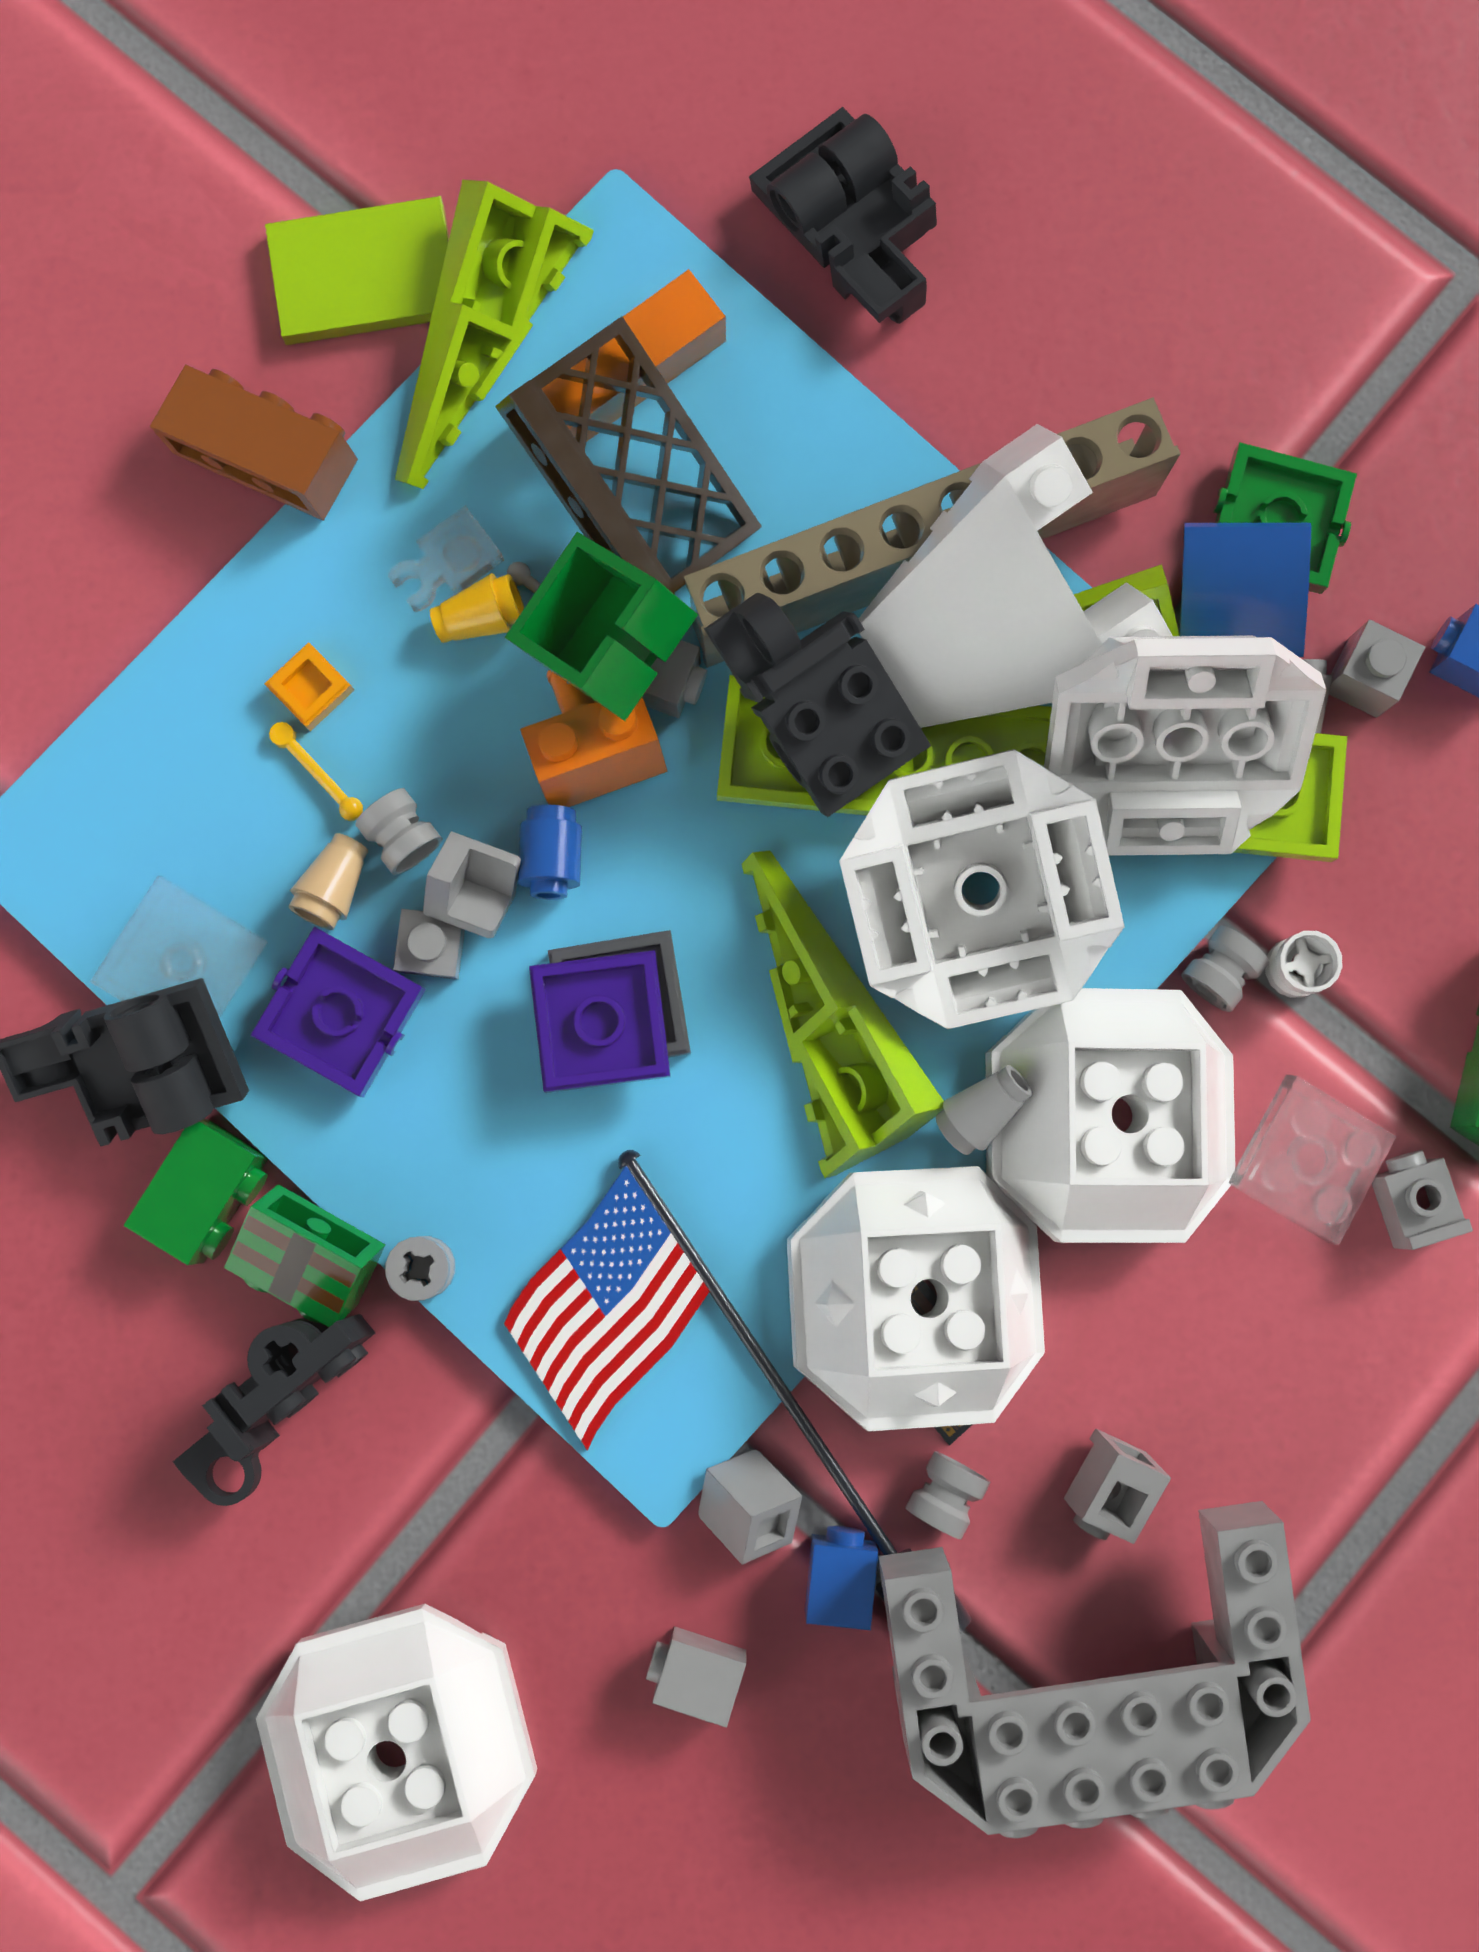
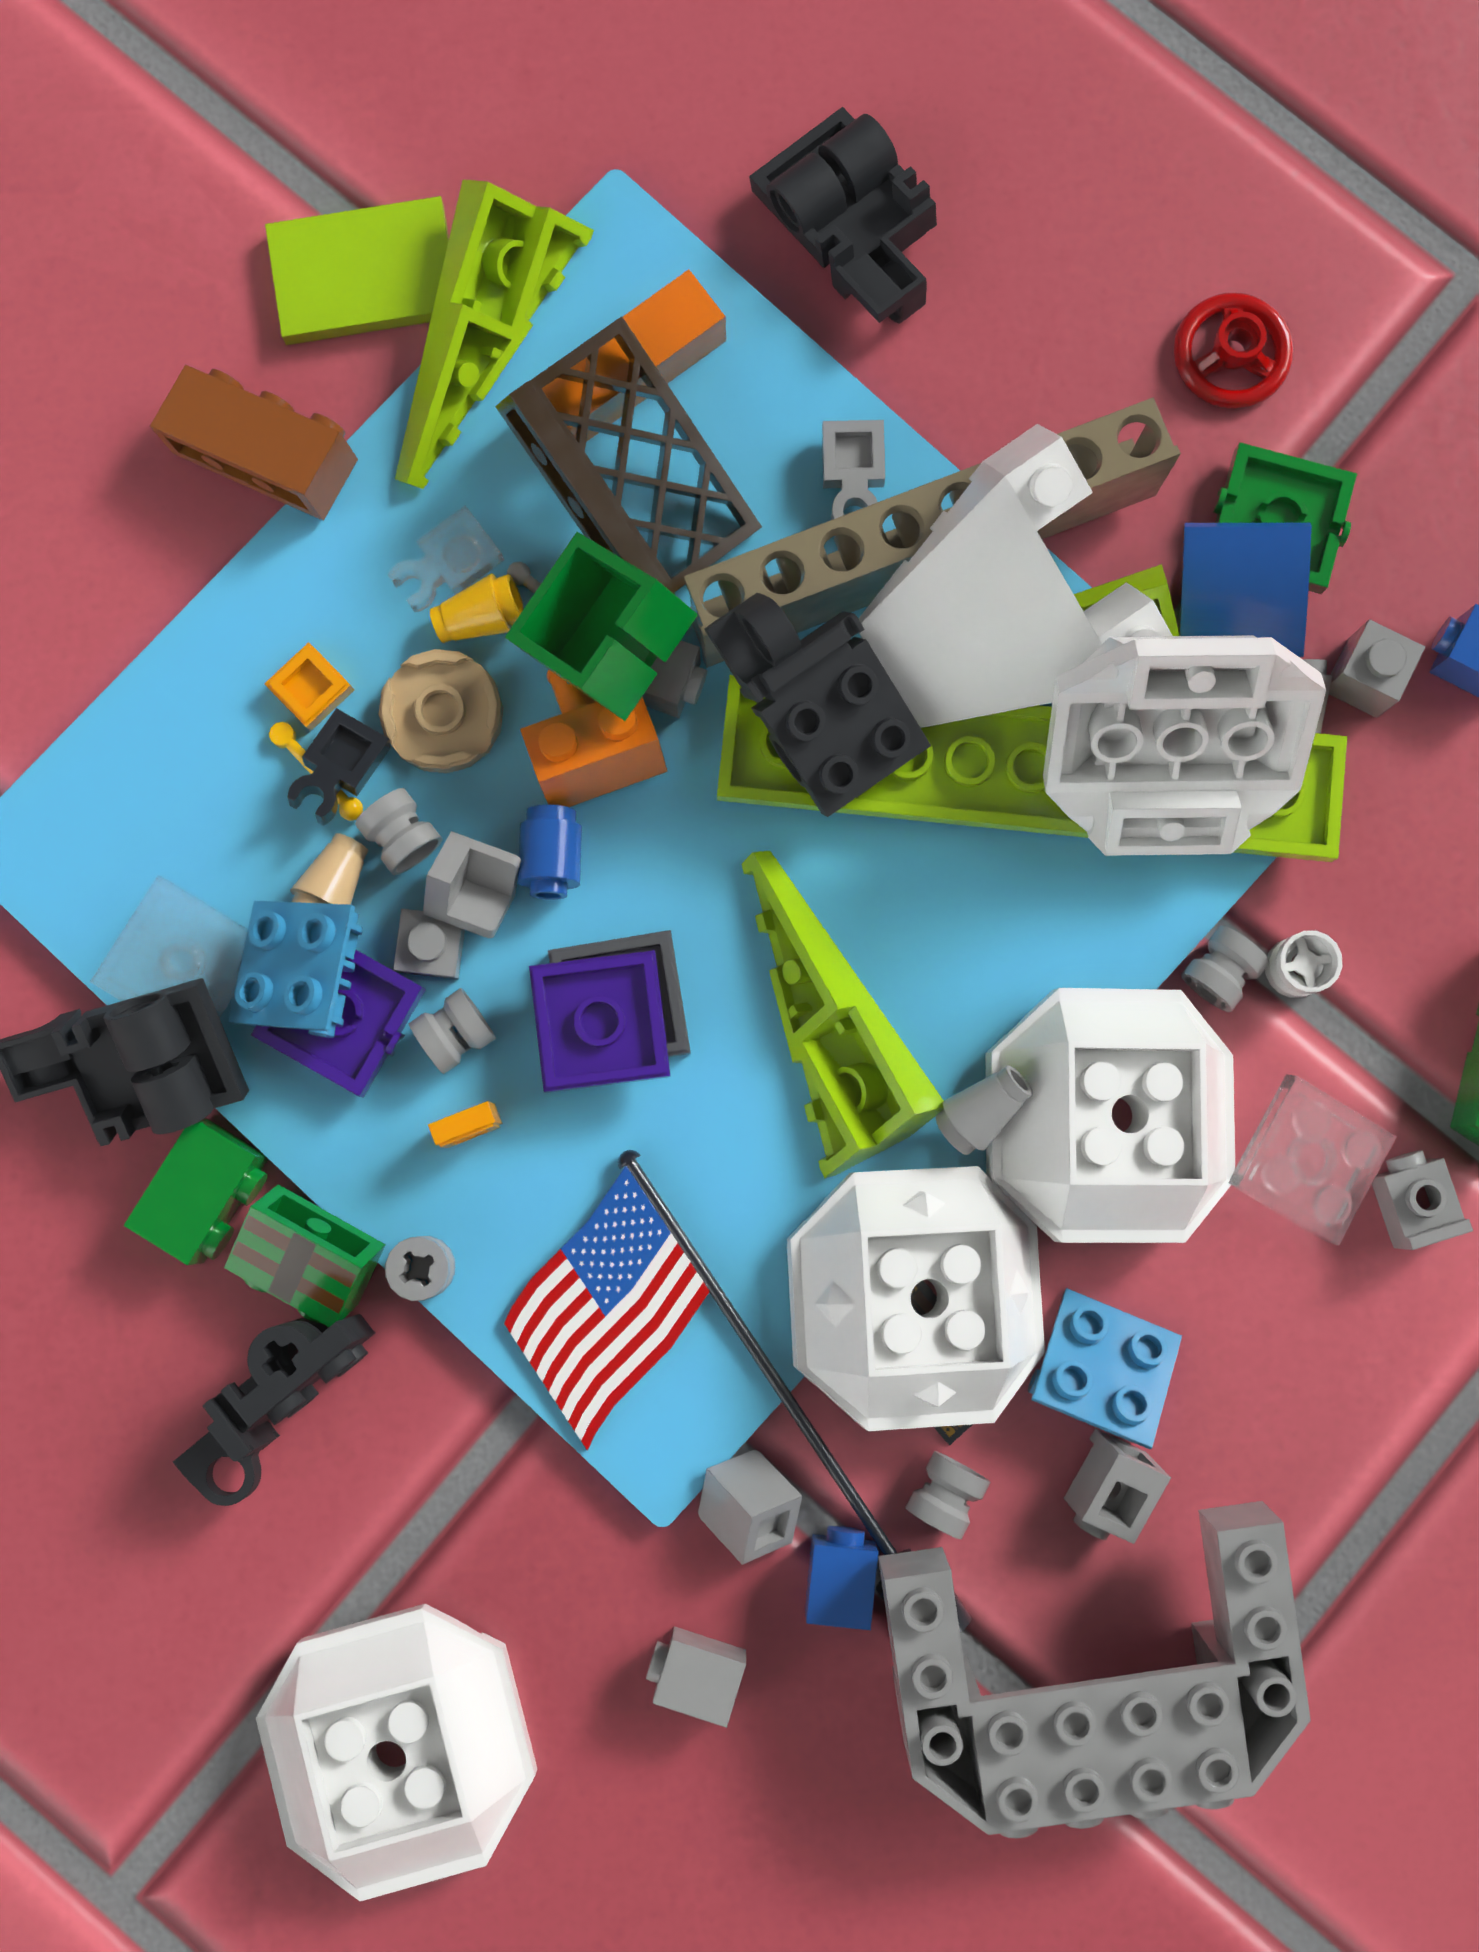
white piece [839,749,1125,1029] -> none
none -> dark azure hinge [228,901,363,1038]
none -> black plate [287,708,391,826]
none -> tan tile [379,649,504,773]
none -> light grey wheel [408,988,496,1074]
none -> light orange tile [428,1101,503,1148]
none -> light grey plate [822,420,885,520]
none -> dark azure hinge [1028,1288,1182,1449]
none -> red piece [1174,293,1293,409]

